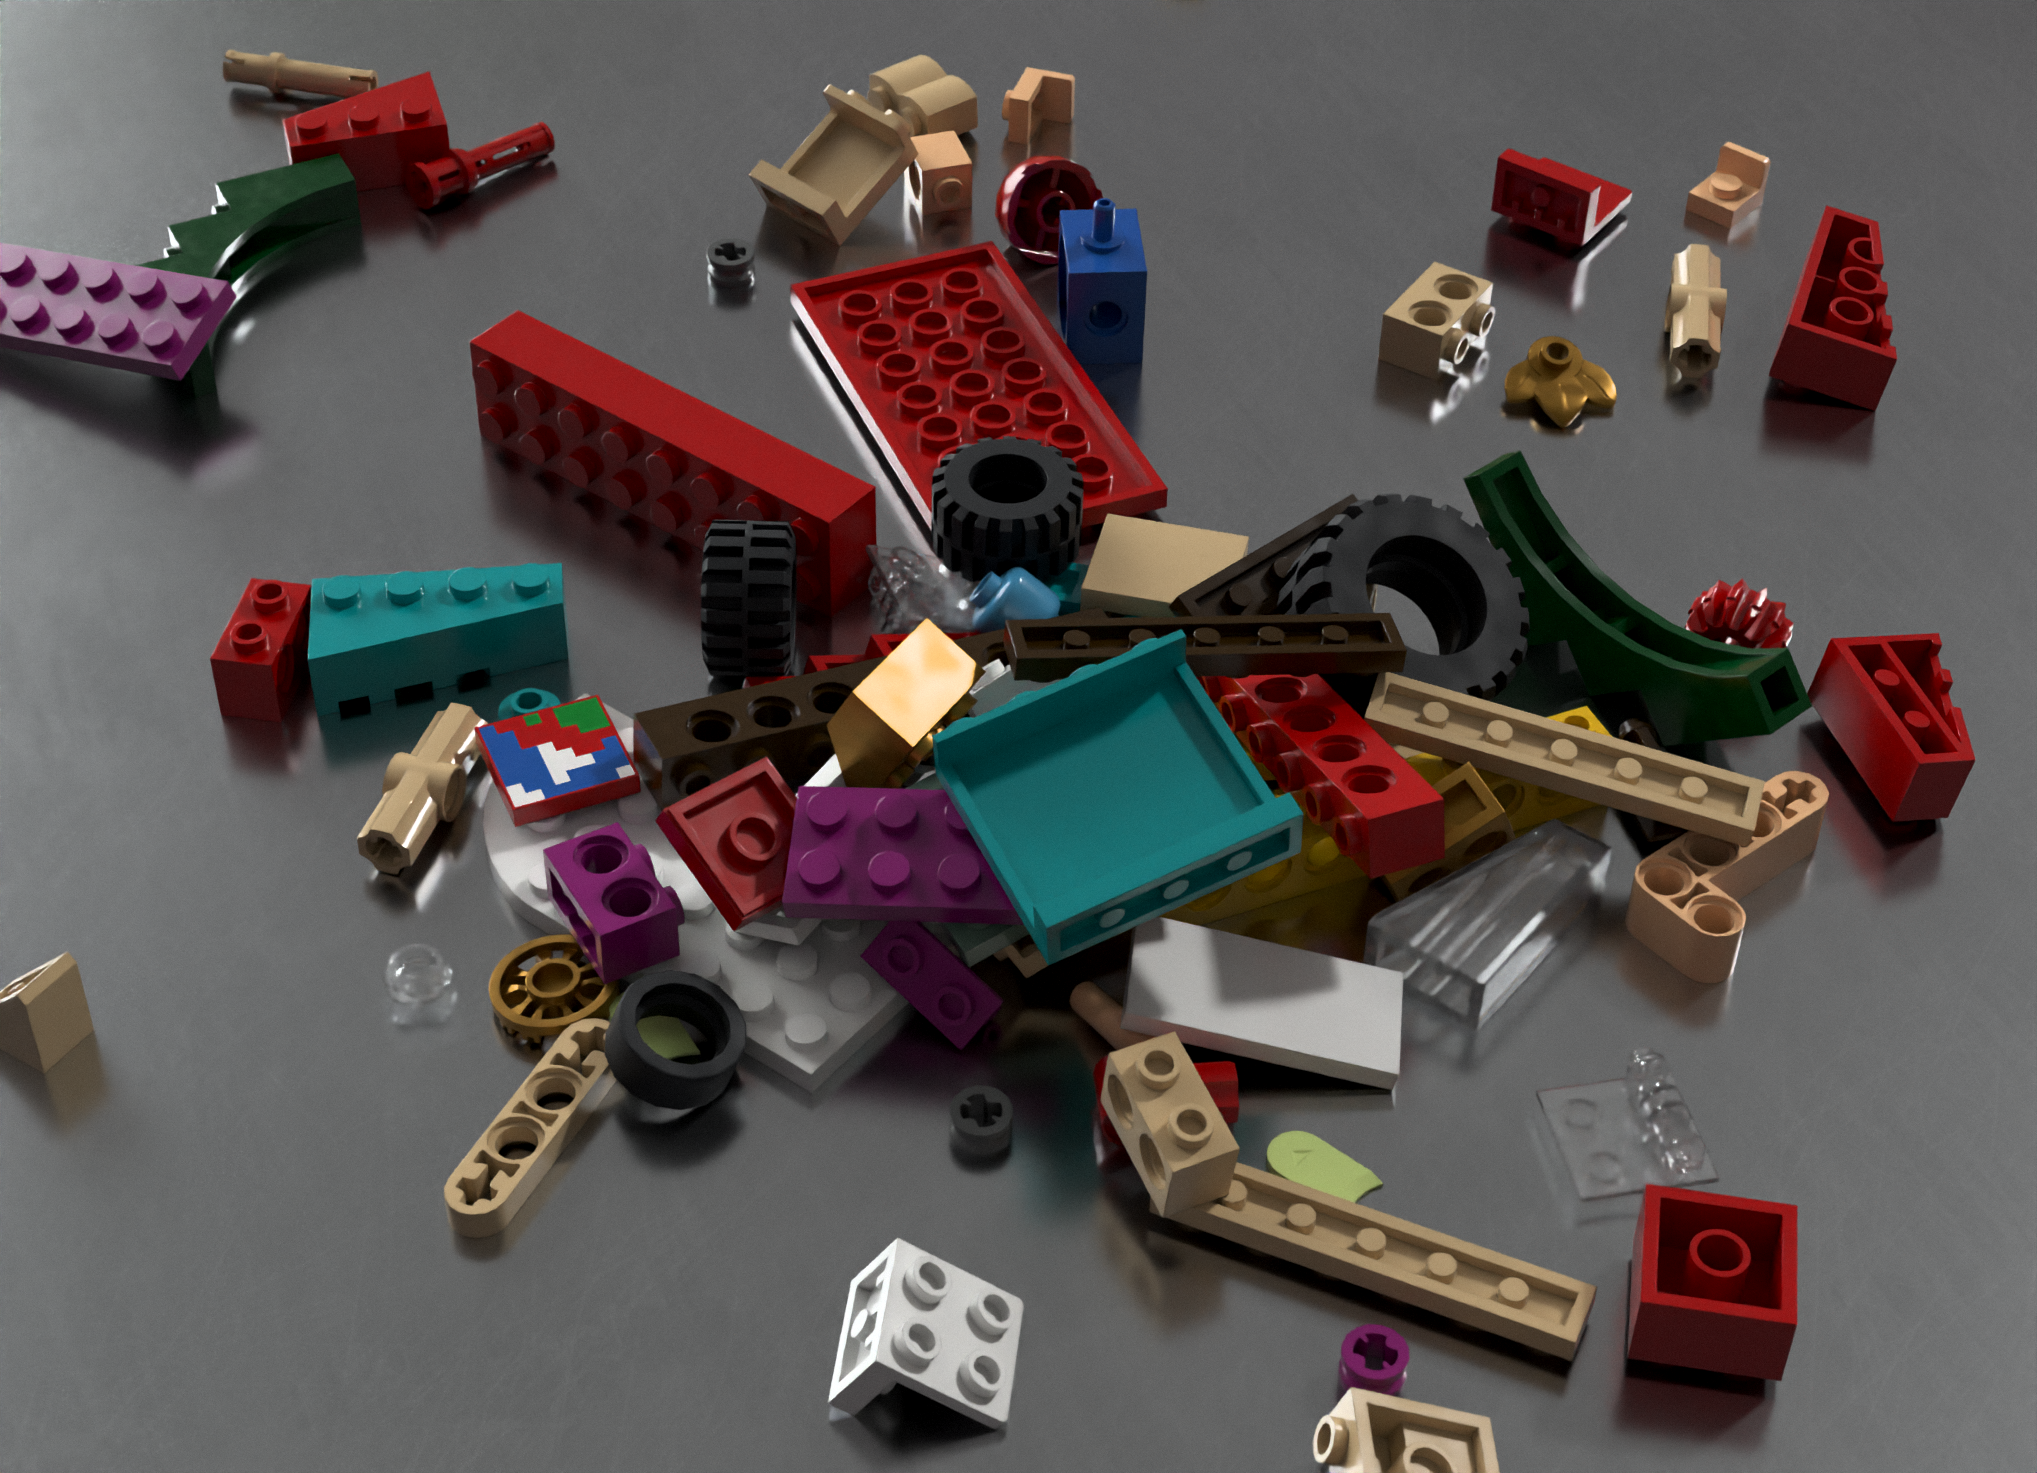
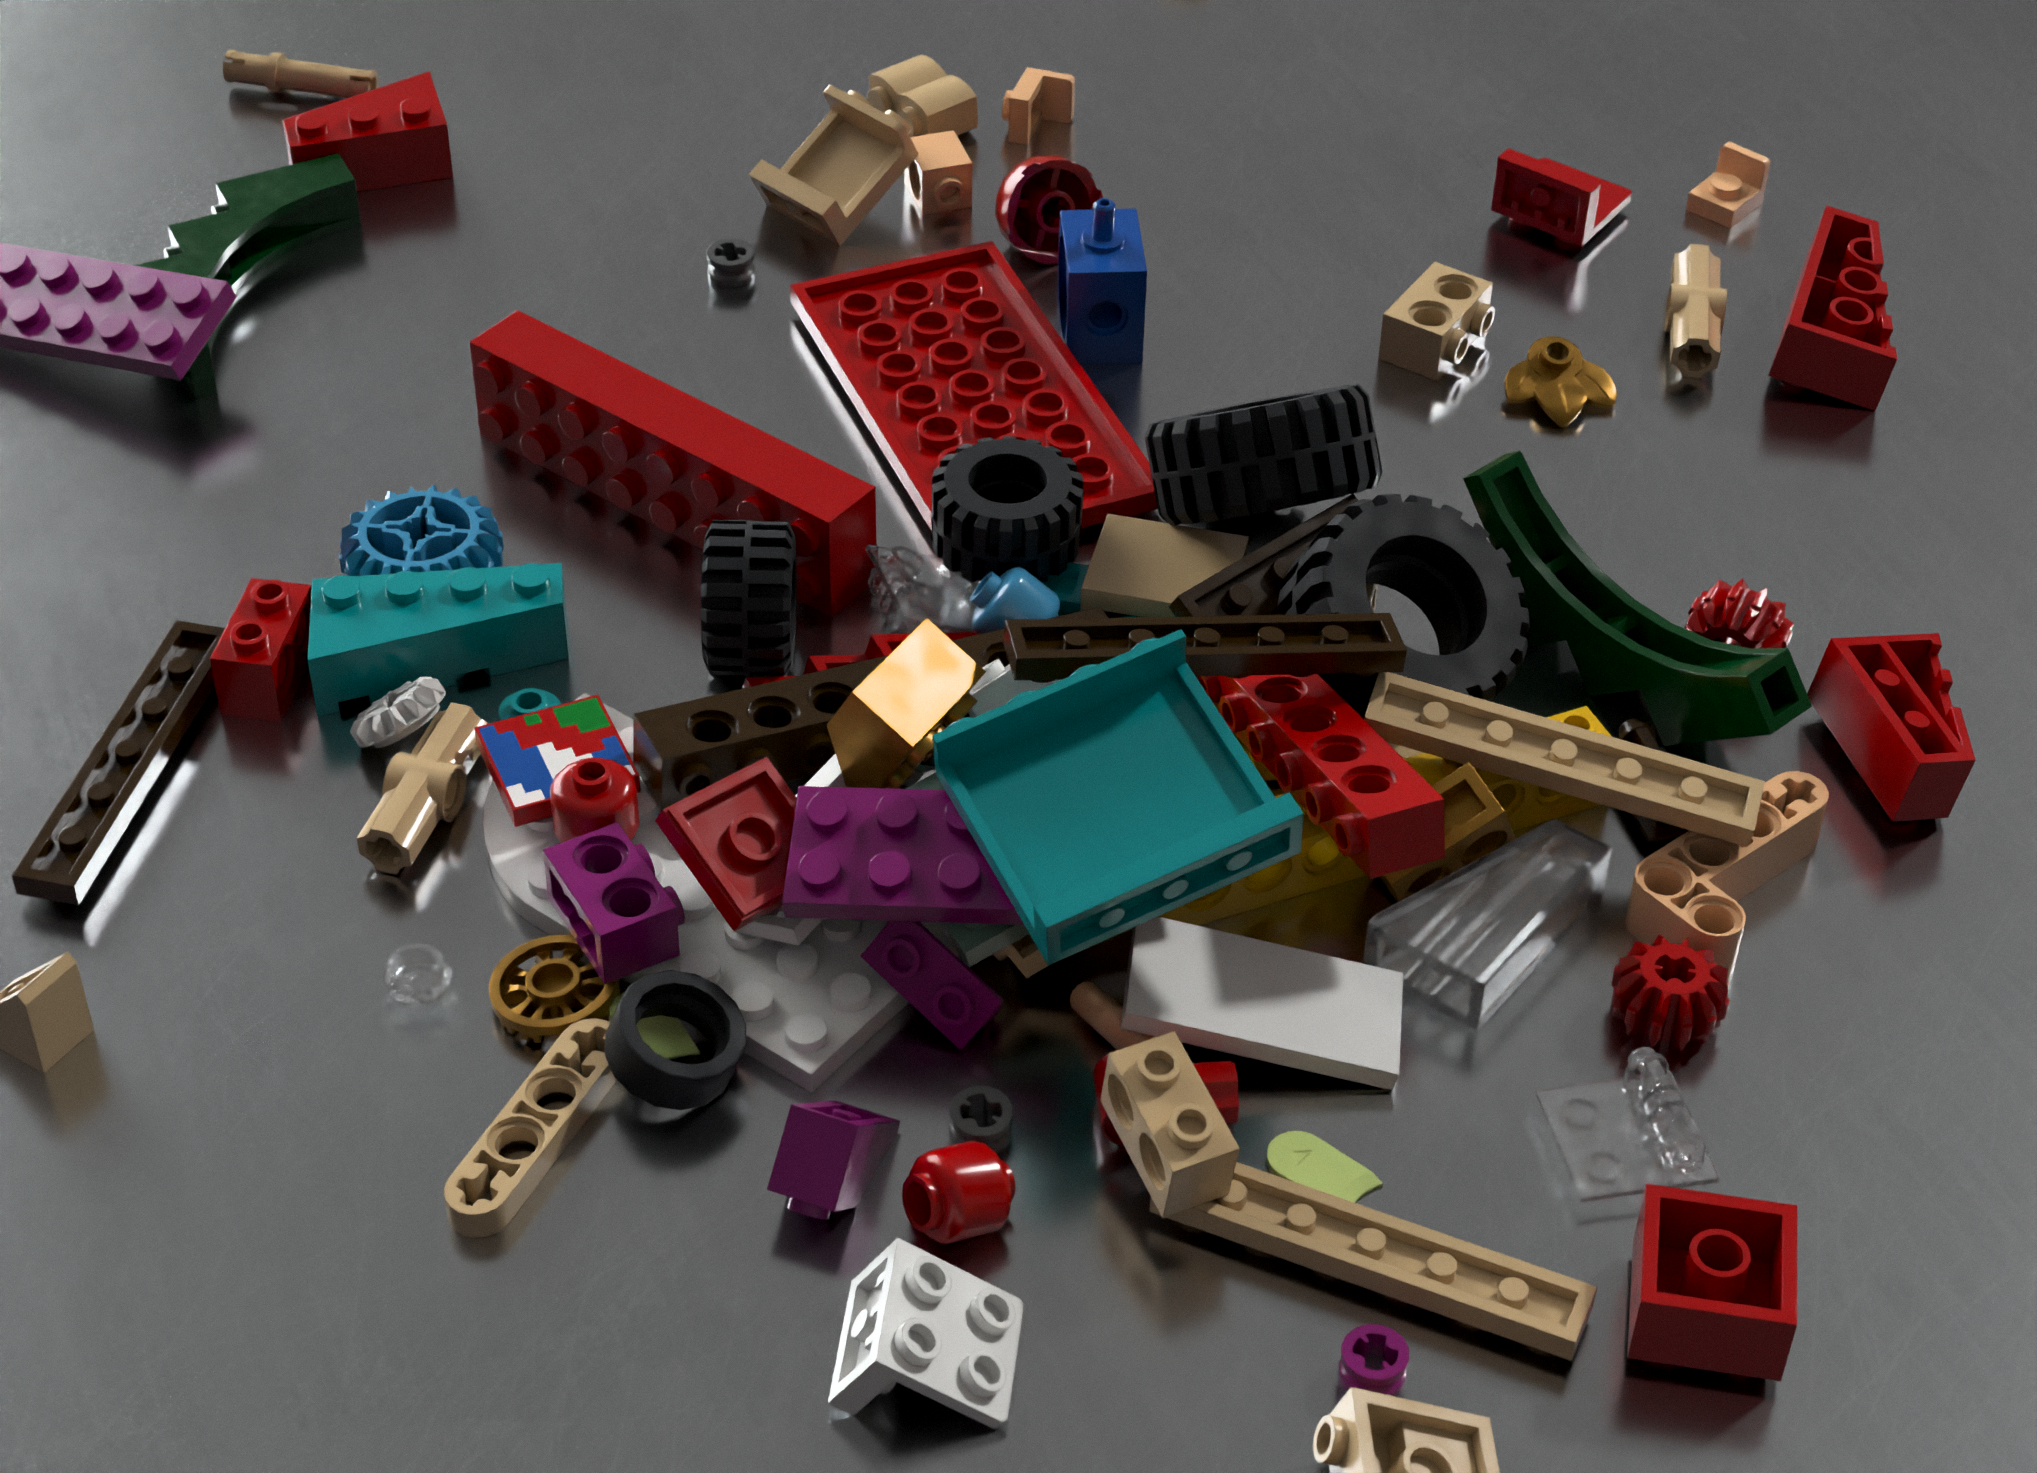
red pin [405,122,555,209] -> none
none -> dark brown plate [11,620,225,905]
none -> dark azure gear [338,485,504,576]
none -> white gear [350,677,446,748]
none -> red head [550,758,640,843]
none -> magenta slope [767,1100,901,1220]
none -> red head [902,1141,1016,1245]
none -> black tyre [1145,384,1383,525]
none -> red gear [1611,934,1730,1052]

